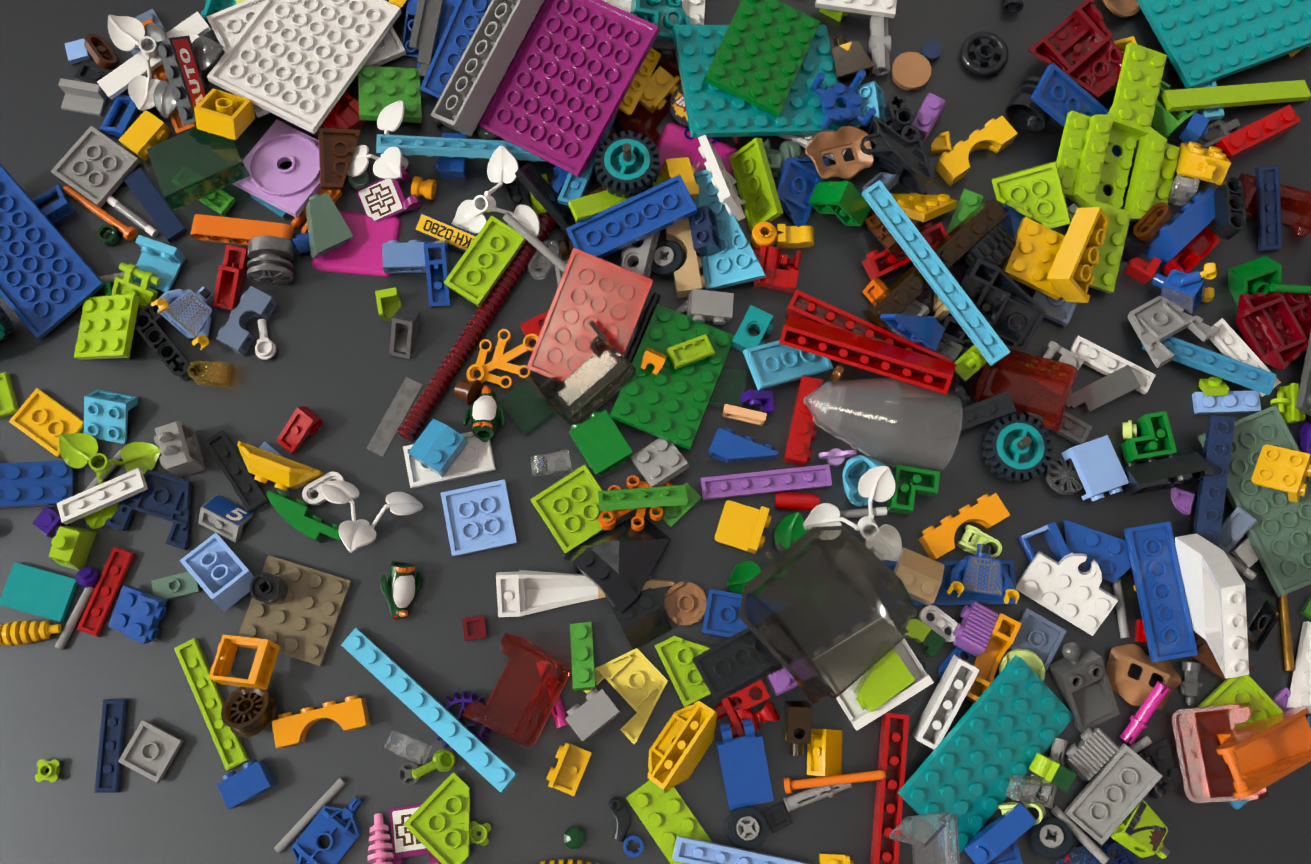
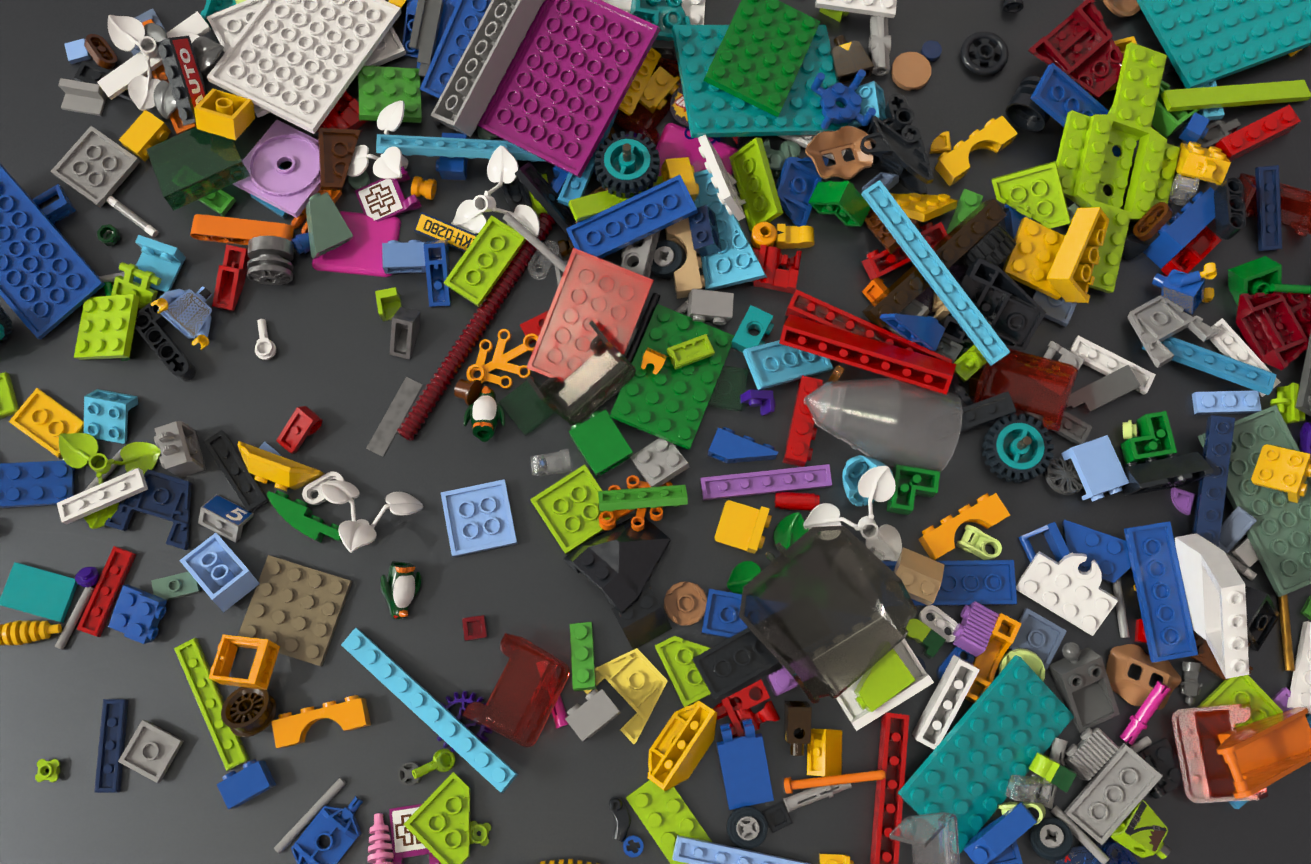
dark purple bracket [32,506,68,539] -> none
lime torso [49,526,97,571] -> none
orange bar [63,186,138,241] -> none
blue tile [99,95,145,139] -> none
dark blue tile [123,168,187,242] -> none
clear yellow piece [187,361,233,388] -> none
sand blue arch [216,286,278,356] -> none
black wheel [250,572,288,605] -> none
clear leg [384,730,433,765] -> none
white tile [403,431,496,489] -> none
dark azure slope [408,419,468,478] -> none
white plate [496,570,675,617] -> none
yellow bracket [546,742,592,796] -> none
dark green tile [564,826,586,849] -> none
bright green plate [655,482,702,529] -> none
light nougat tile [722,404,767,426] -> none
lavender piece [819,448,857,467] -> none
light grey bar [839,507,887,519] -> none
medium lavender brick [907,93,946,144] -> none
blue torso [947,544,1020,604] -> none
red panel [1122,257,1161,285] -> none
lime plate [1198,377,1229,396] -> none

